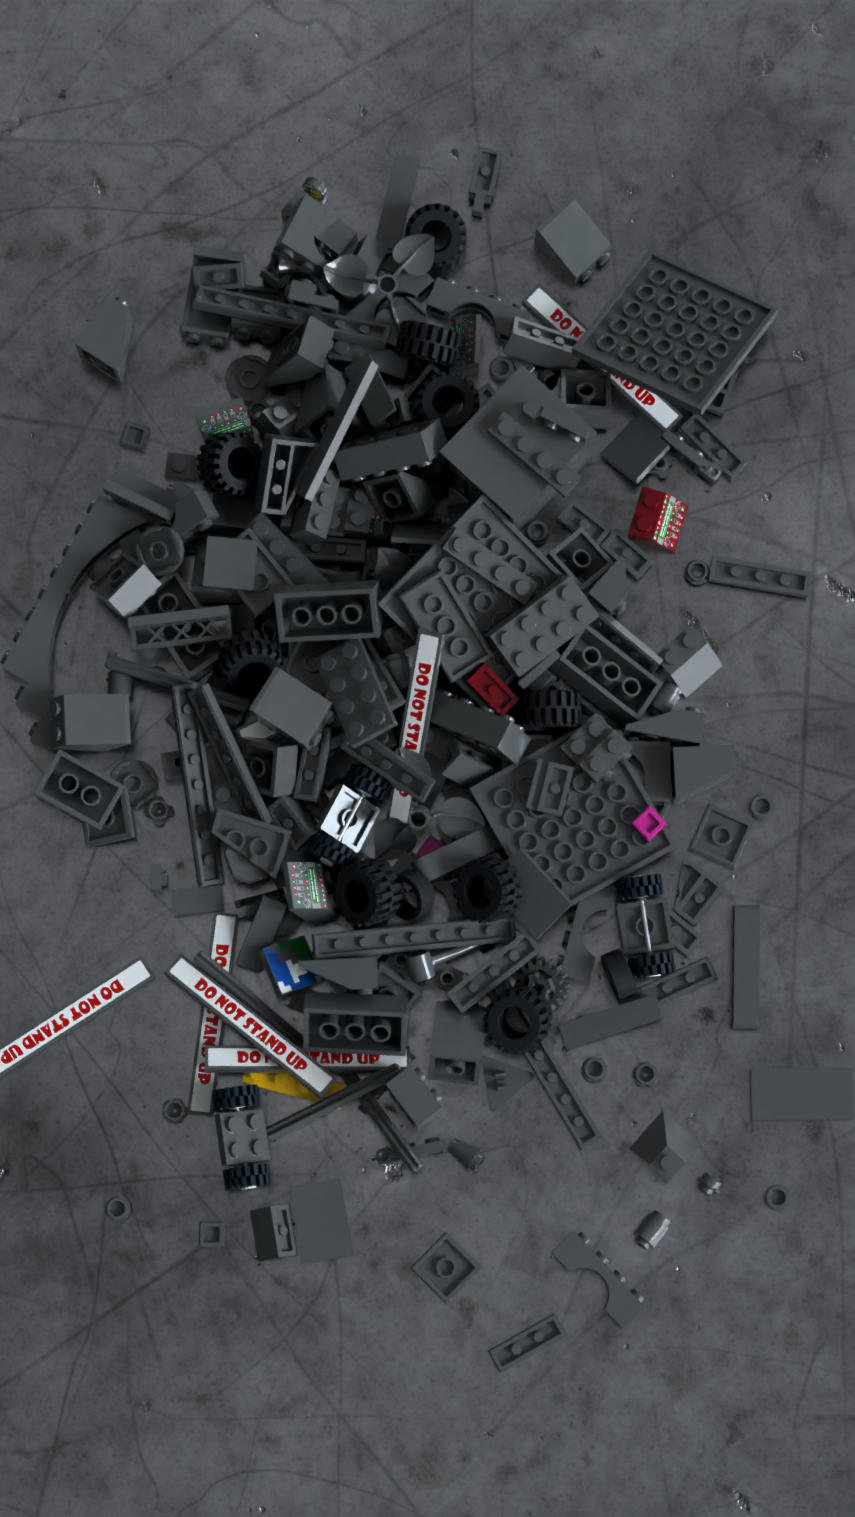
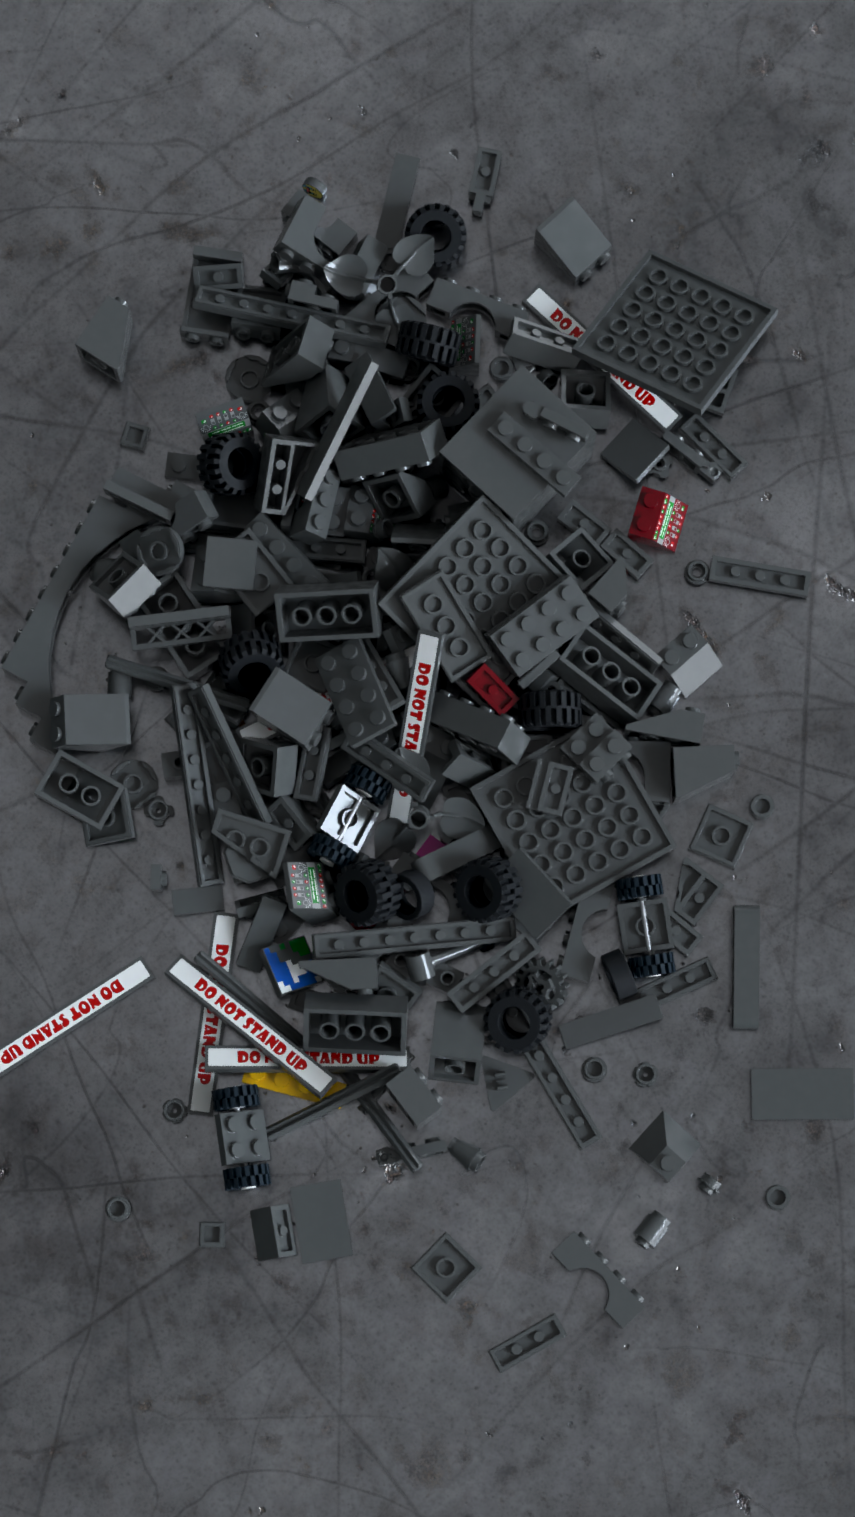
dark grey plate [441,527,539,605] -> none
dark pink tile [631,806,667,842] -> none

